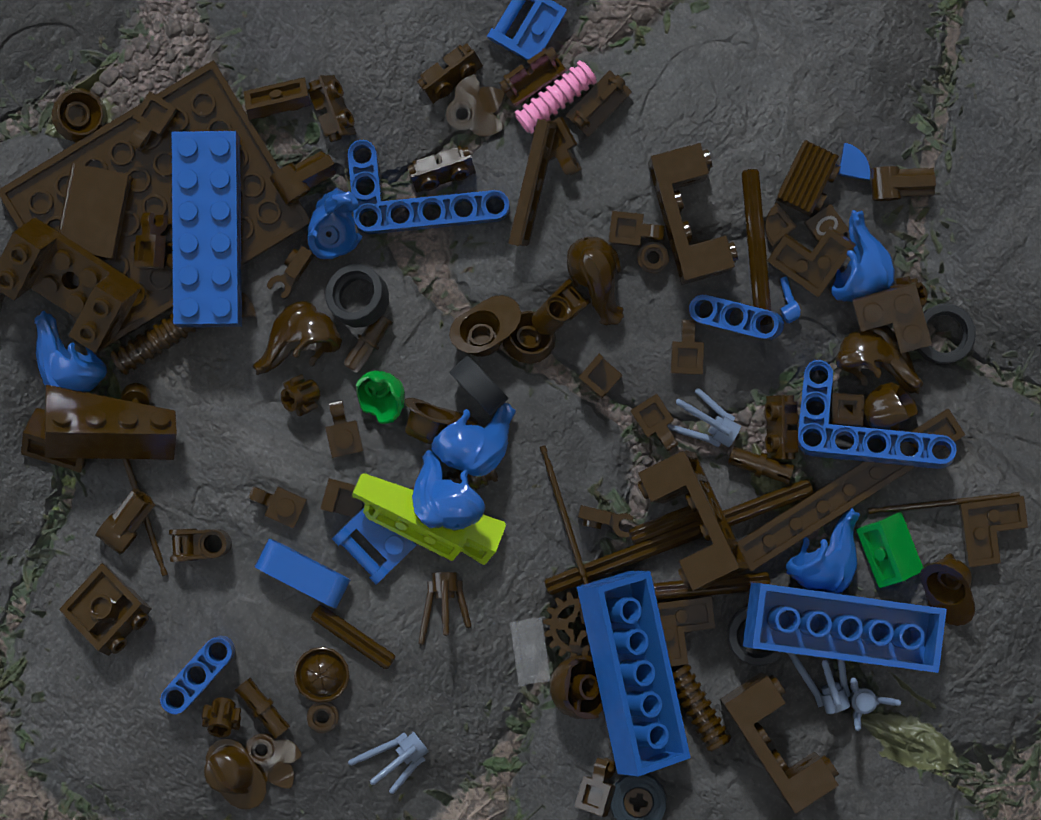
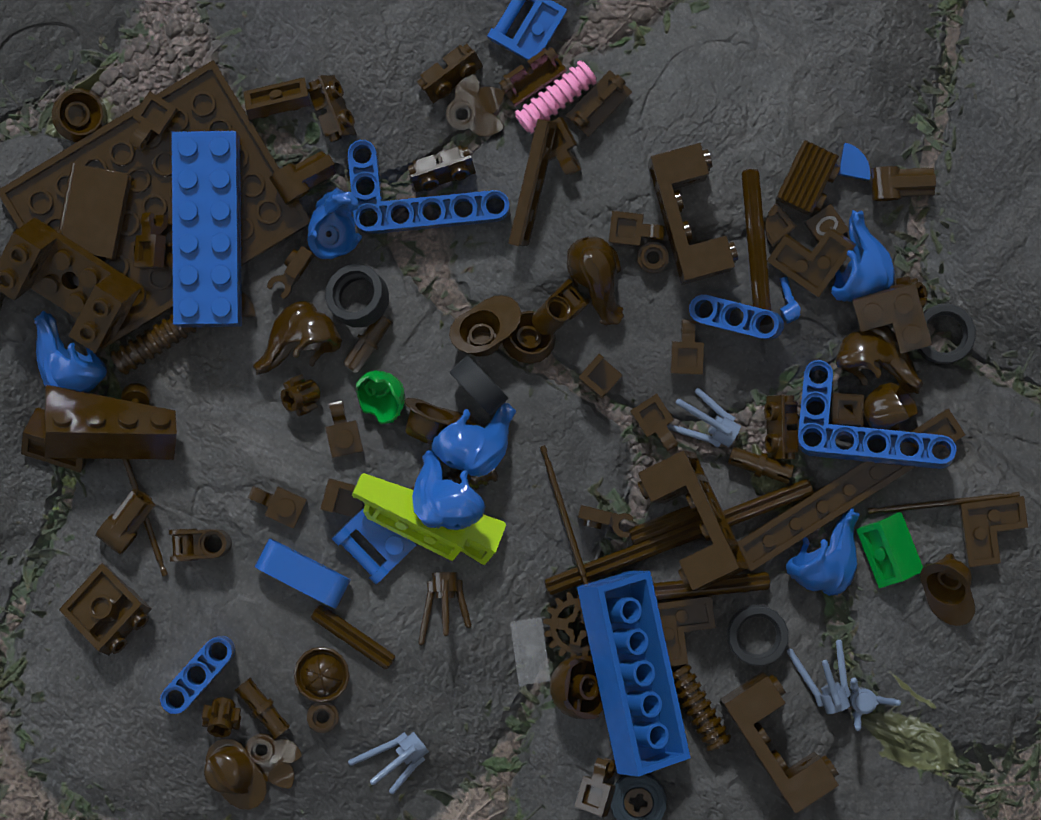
blue brick [743,583,947,673] -> none

